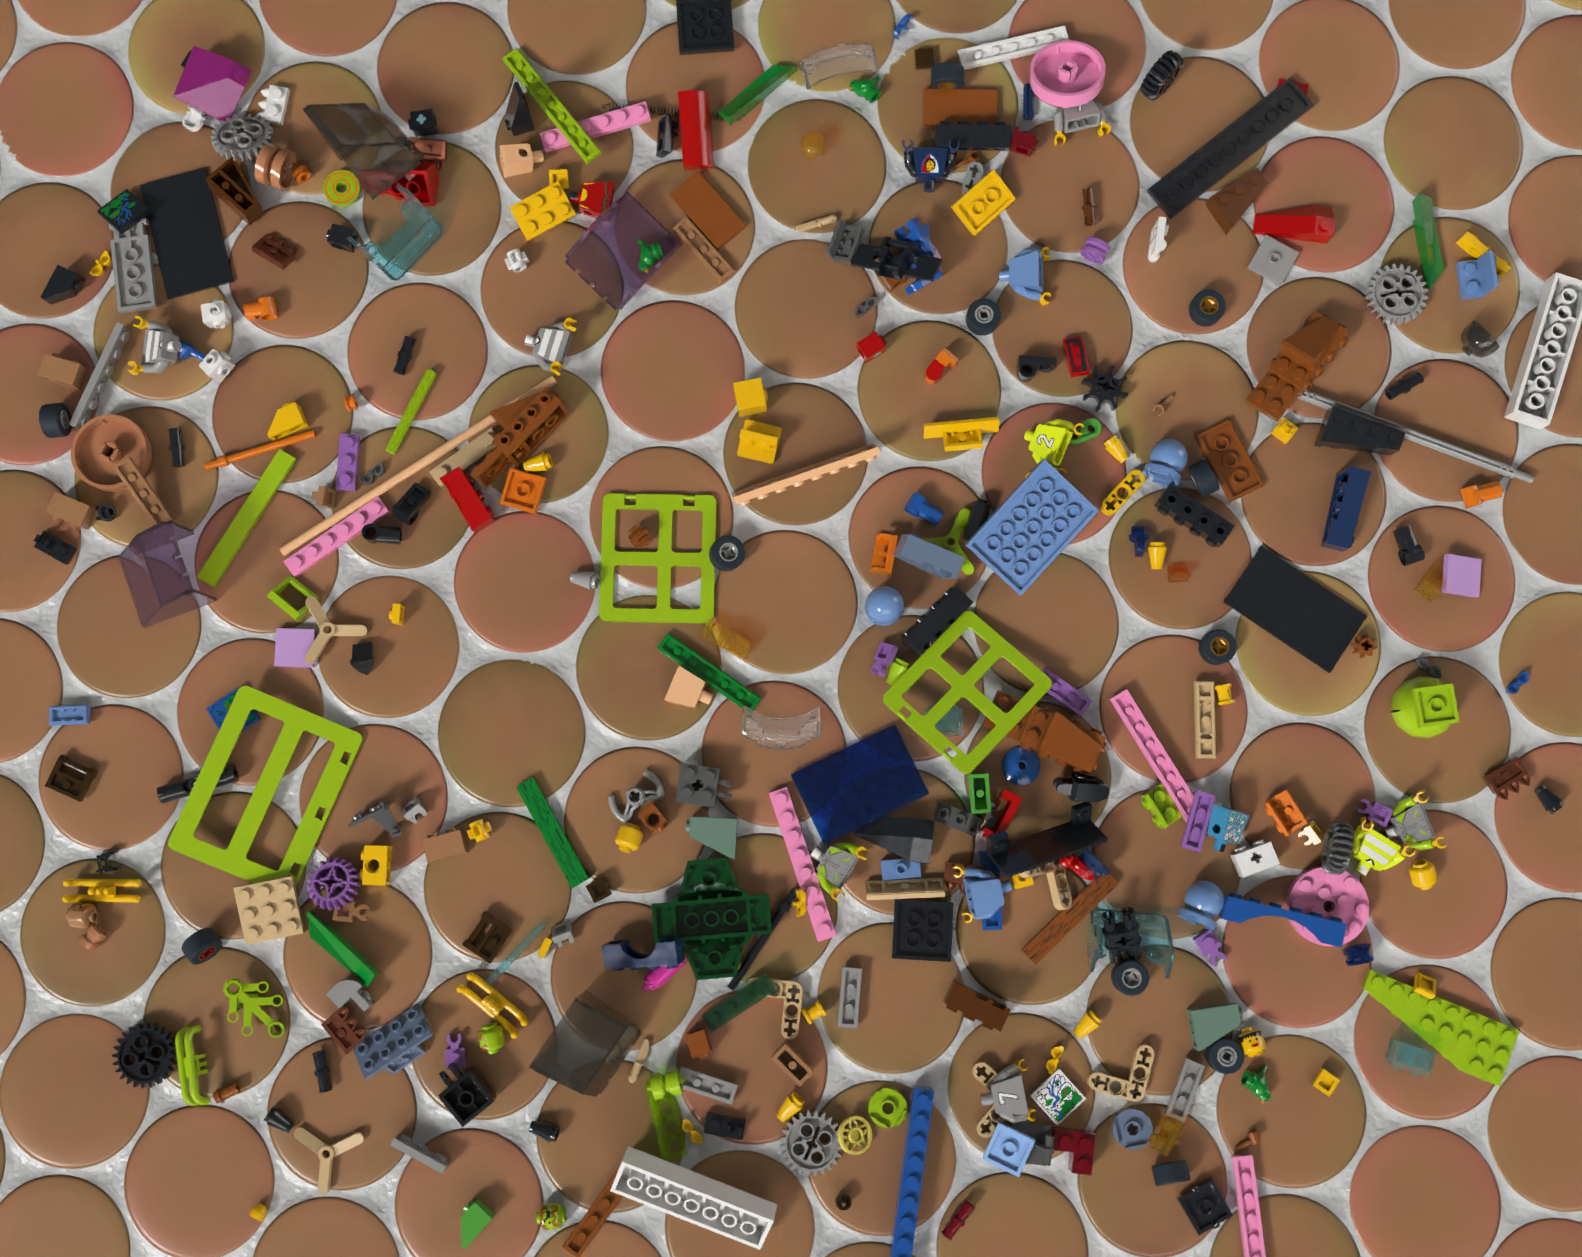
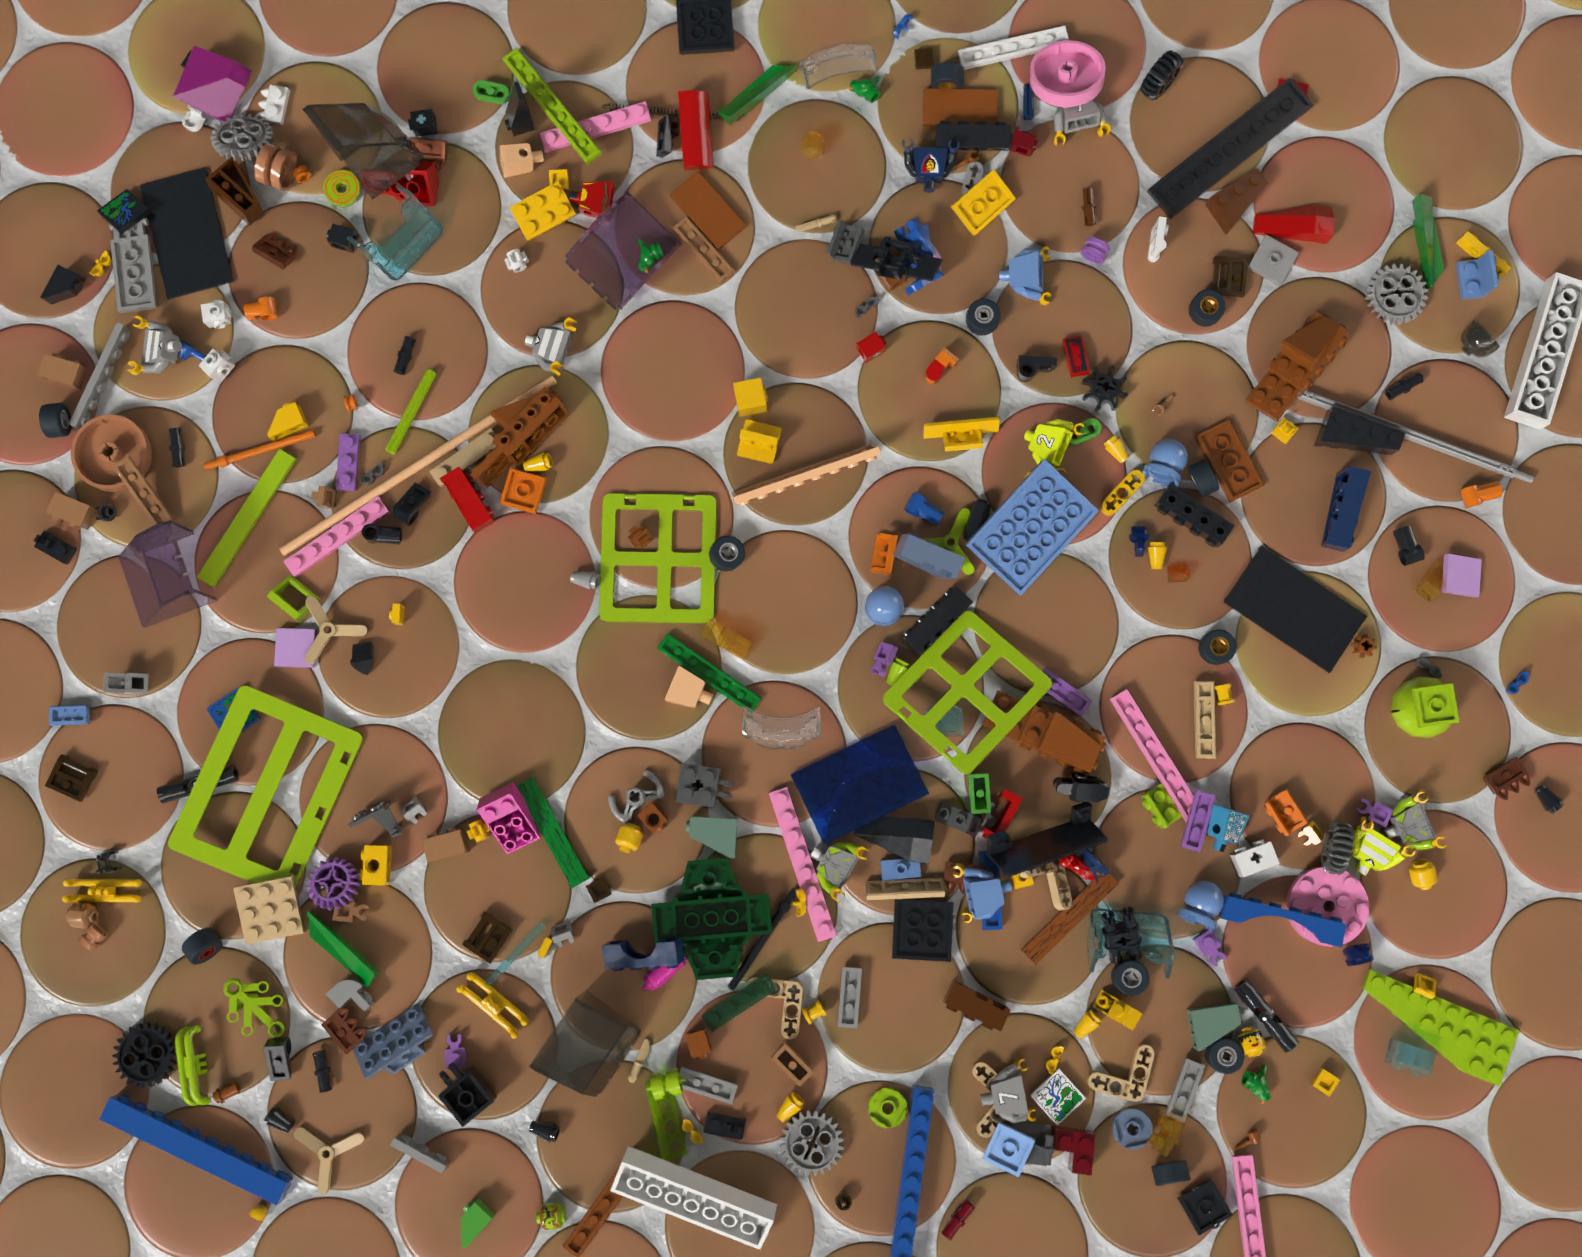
lime head [477,1023,505,1054] -> none
light yellow wheel [837,1116,872,1155] -> none
blue dish [1001,747,1040,785] -> none
none -> blue brick [99,1094,293,1205]
none -> light grey brick [103,673,149,694]
none -> black plate [264,1037,292,1081]
none -> bright green plate [472,80,510,105]
none -> dark pink slope [476,782,541,854]
none -> yellow slope [1092,990,1143,1031]
none -> dark brown plate [1210,256,1248,298]
none -> black piece [1234,978,1299,1053]

